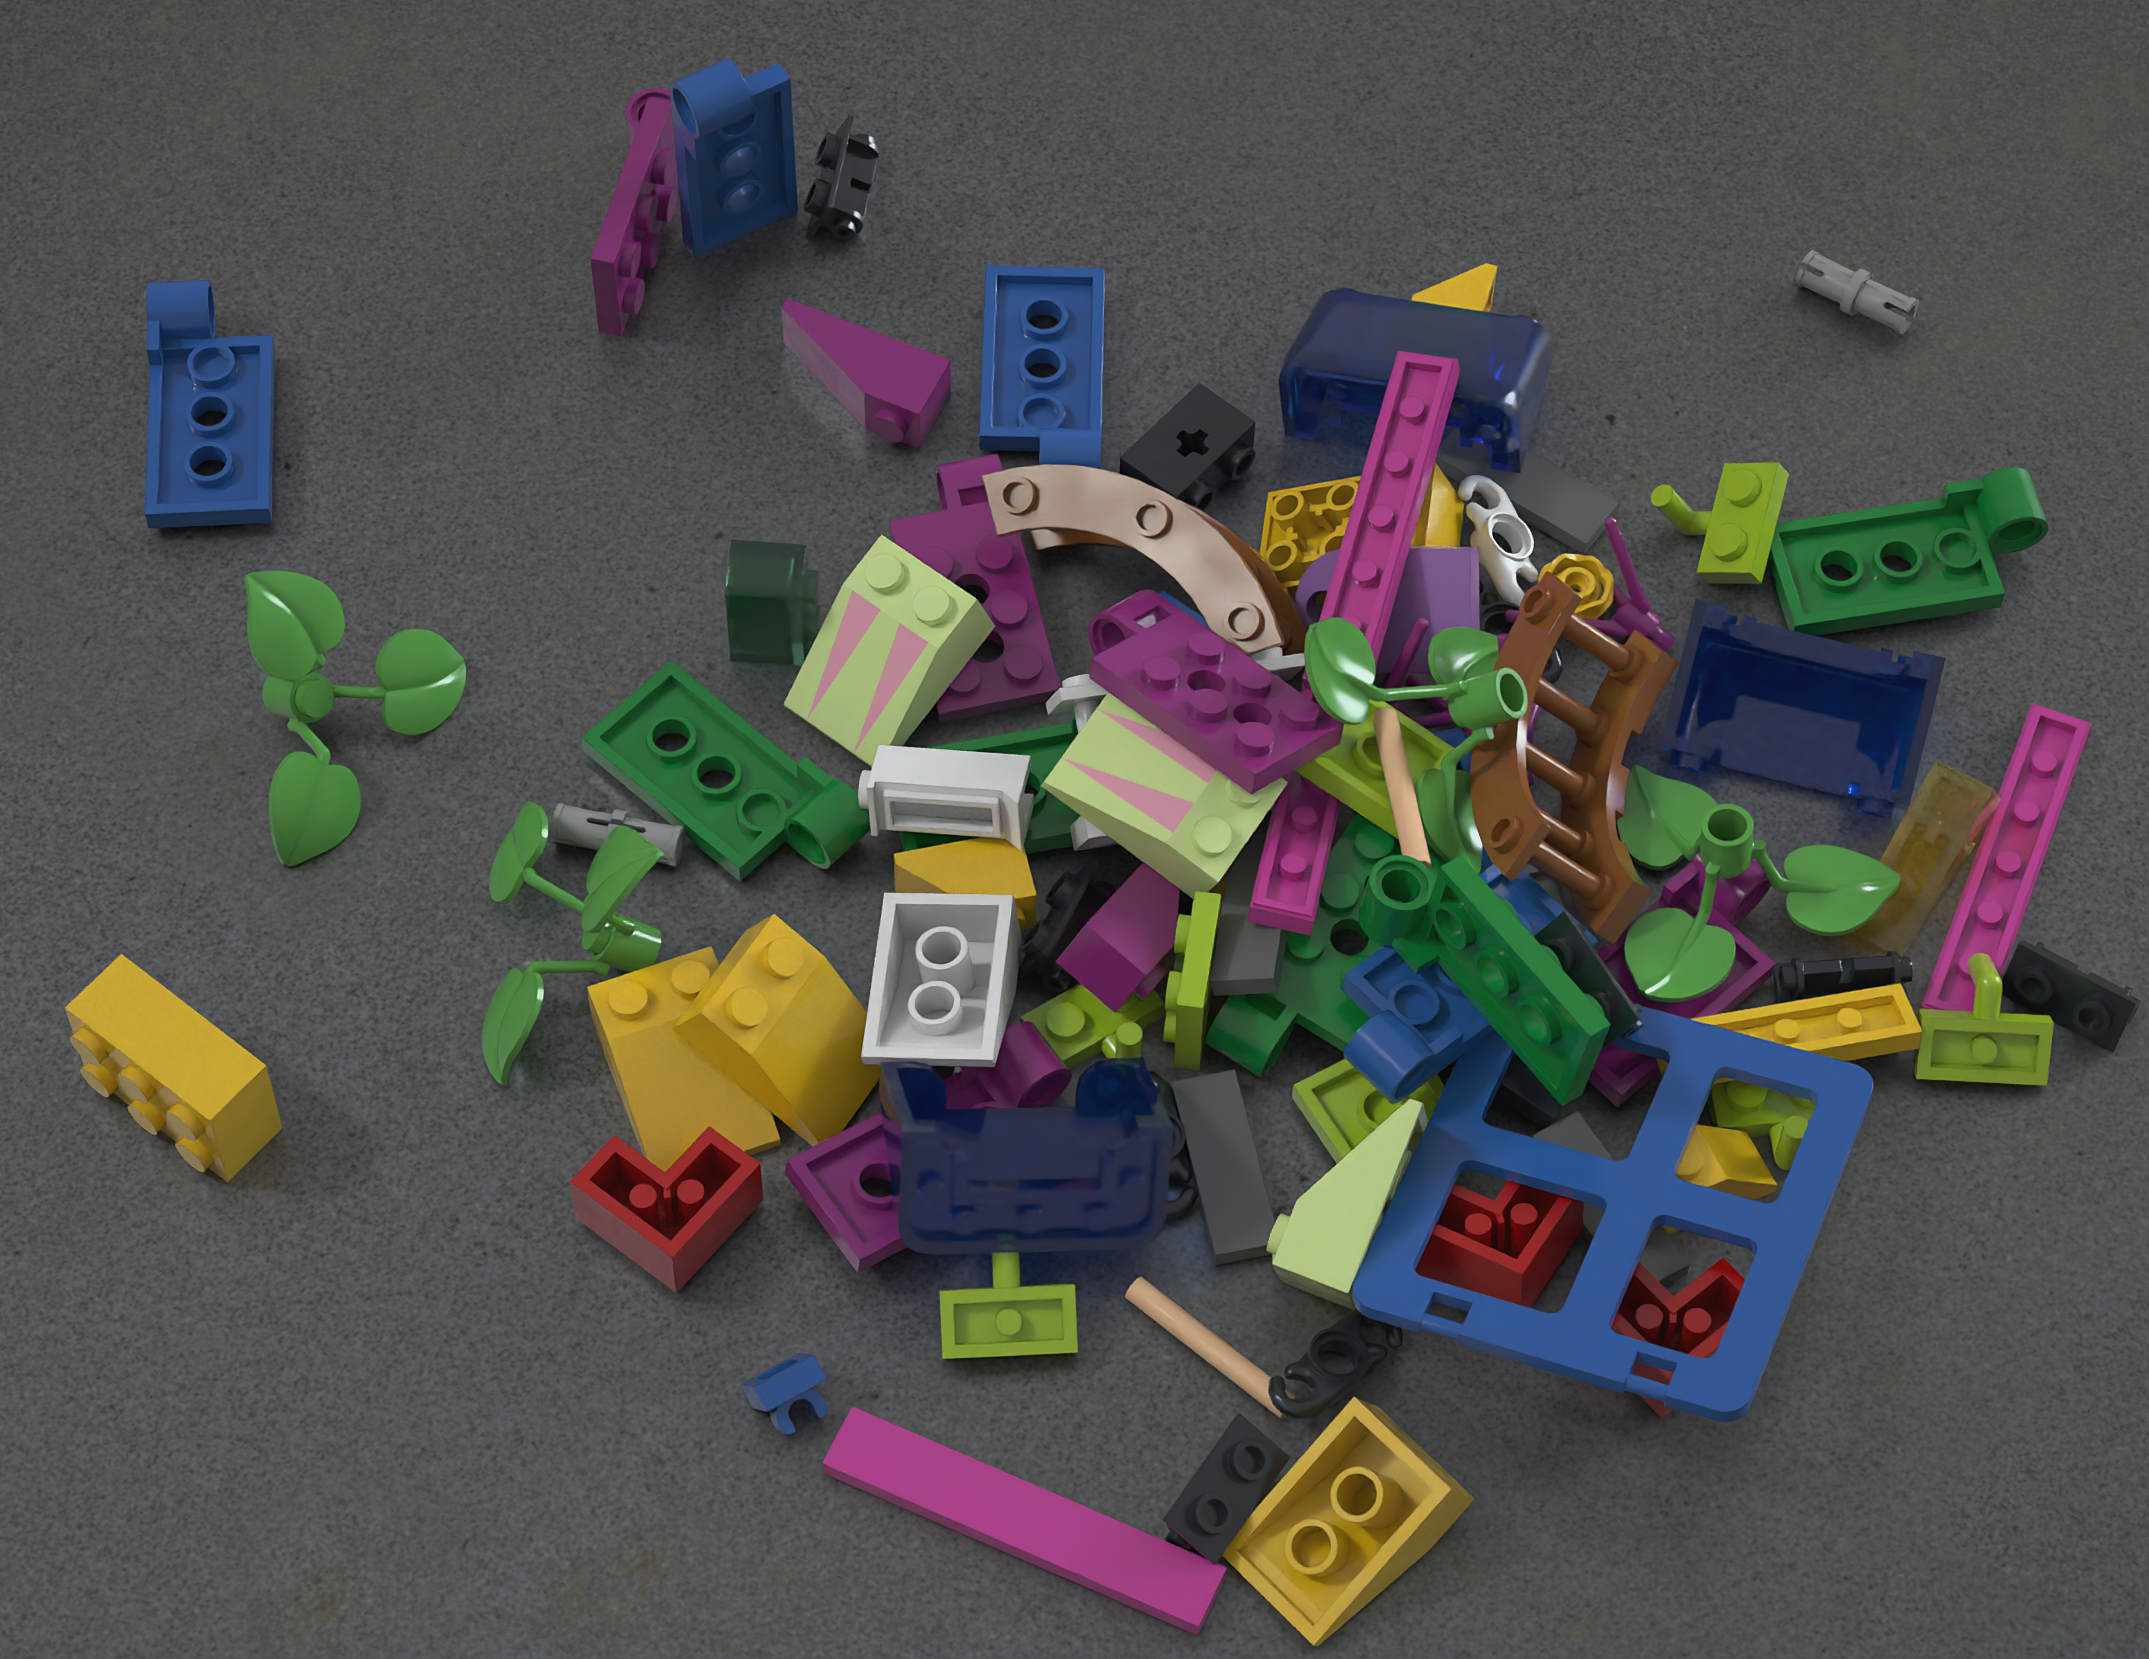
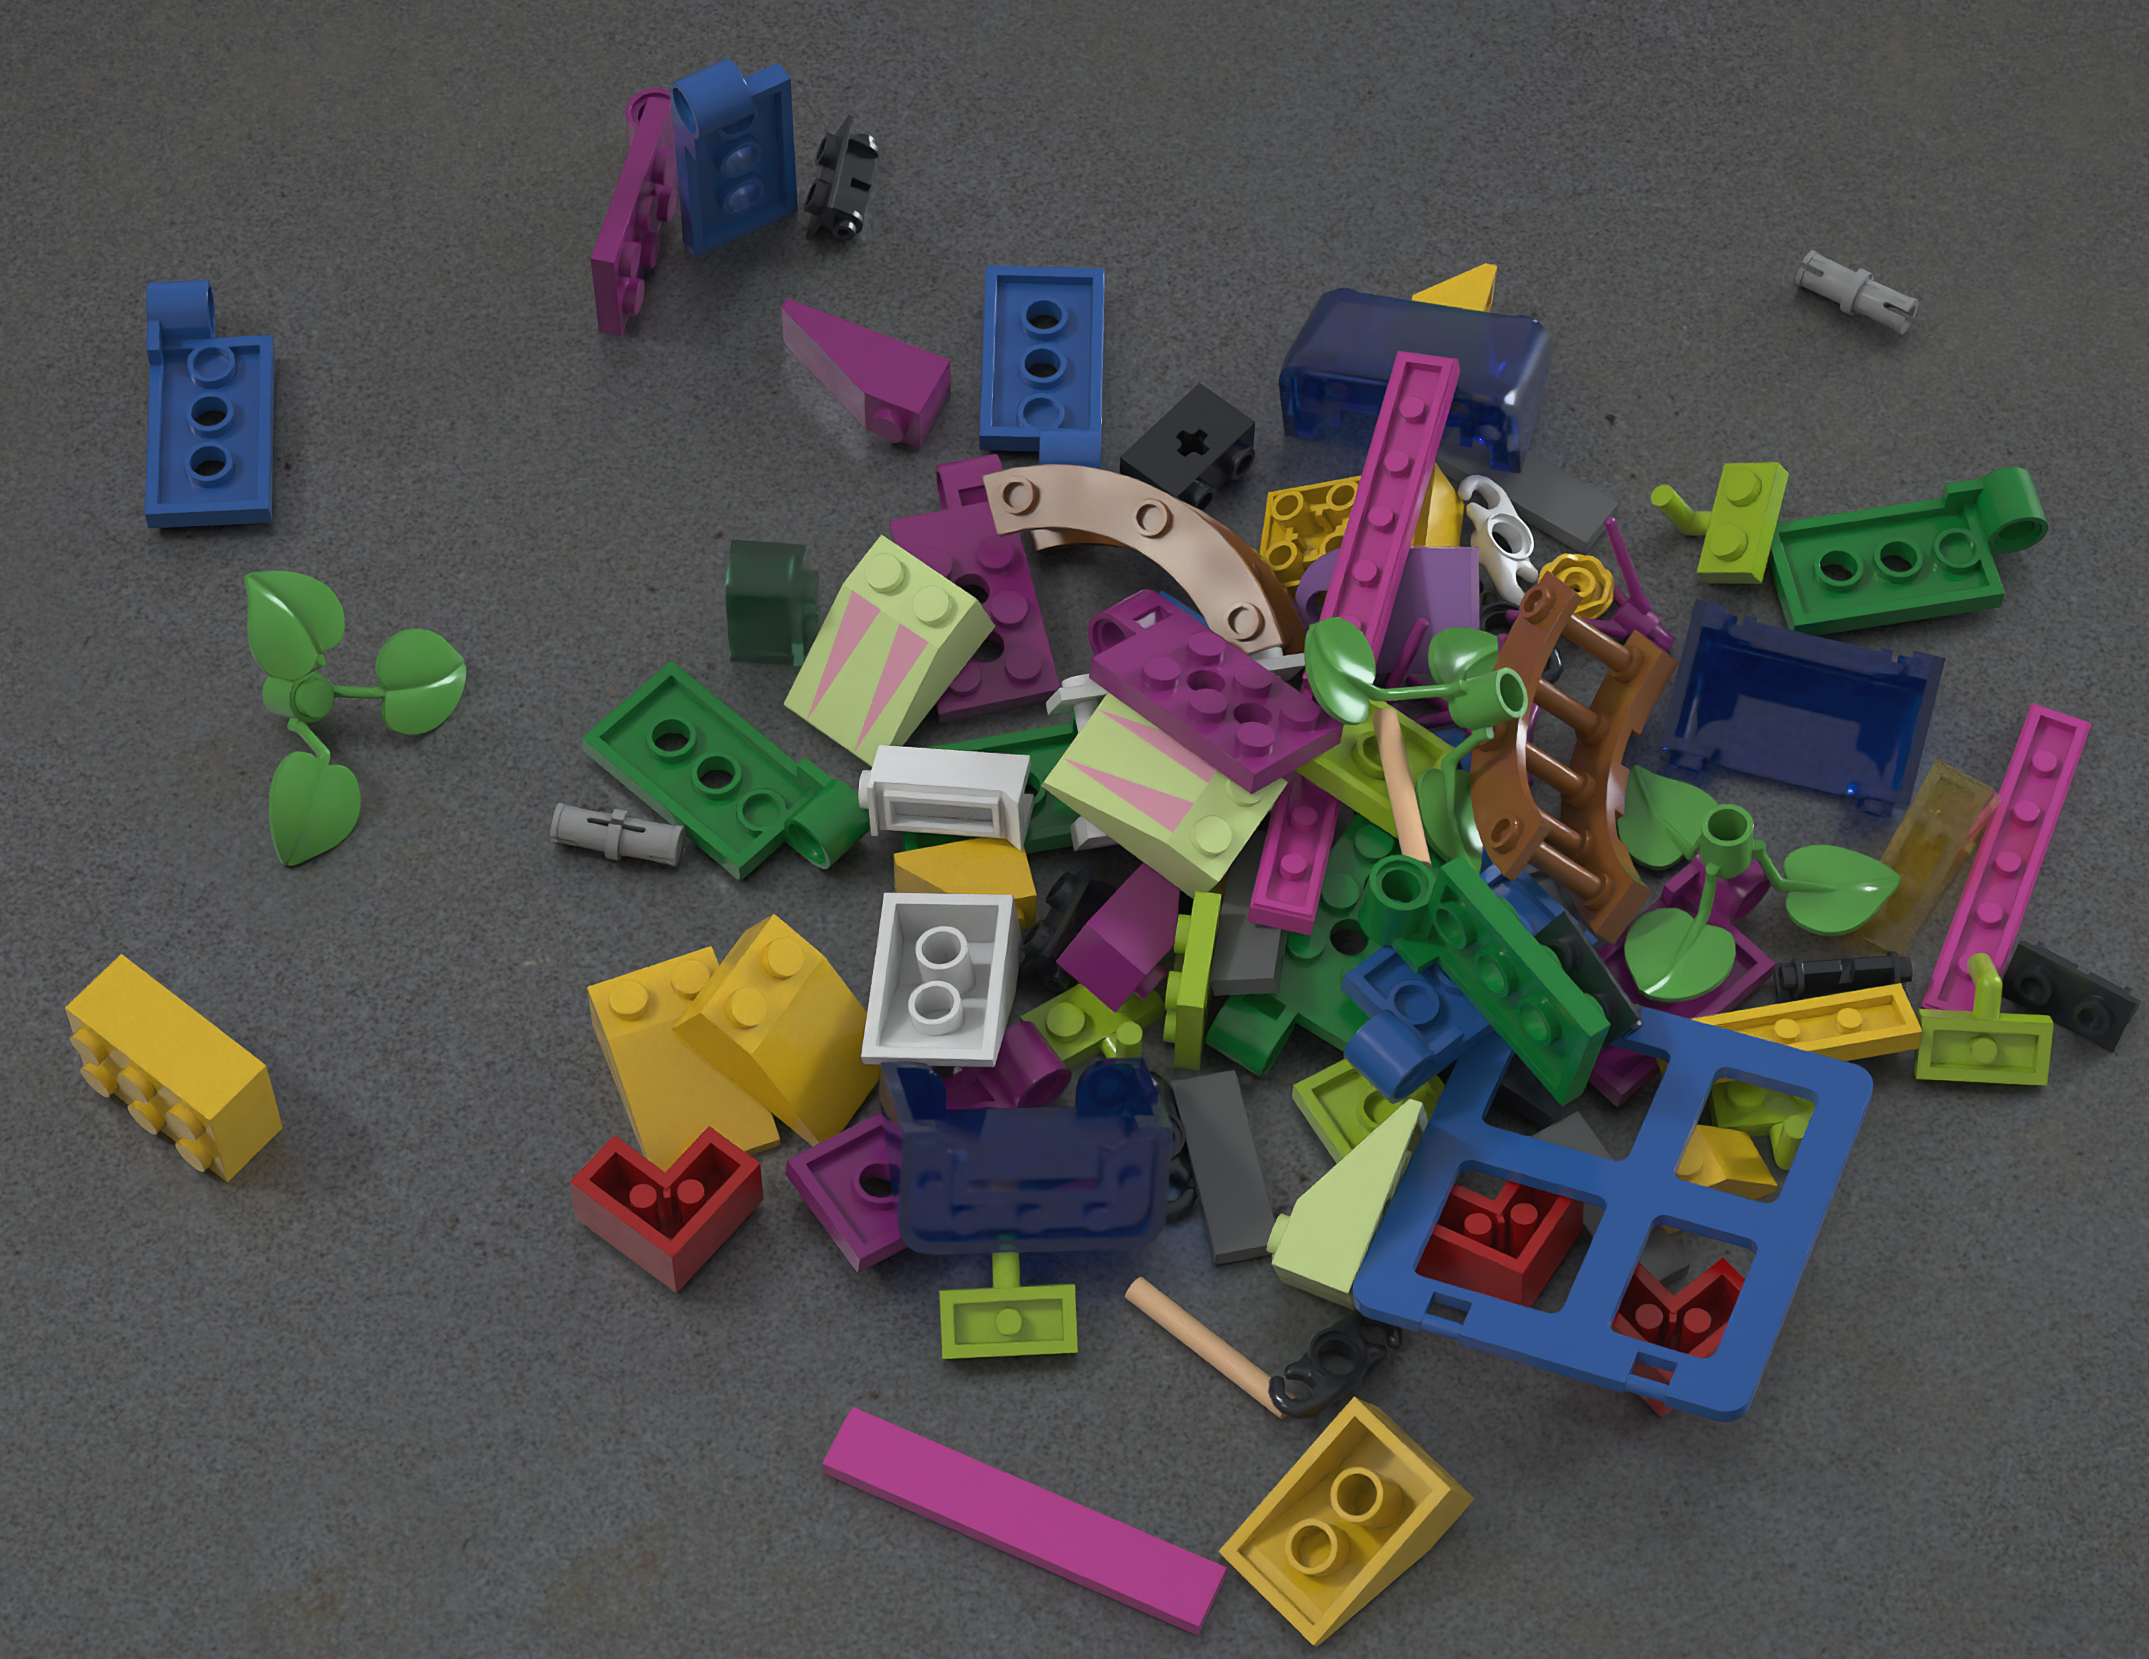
bright green plant [482,801,664,1087] -> none
blue tile [740,1353,827,1435] -> none
black hinge [1162,1413,1290,1564] -> none

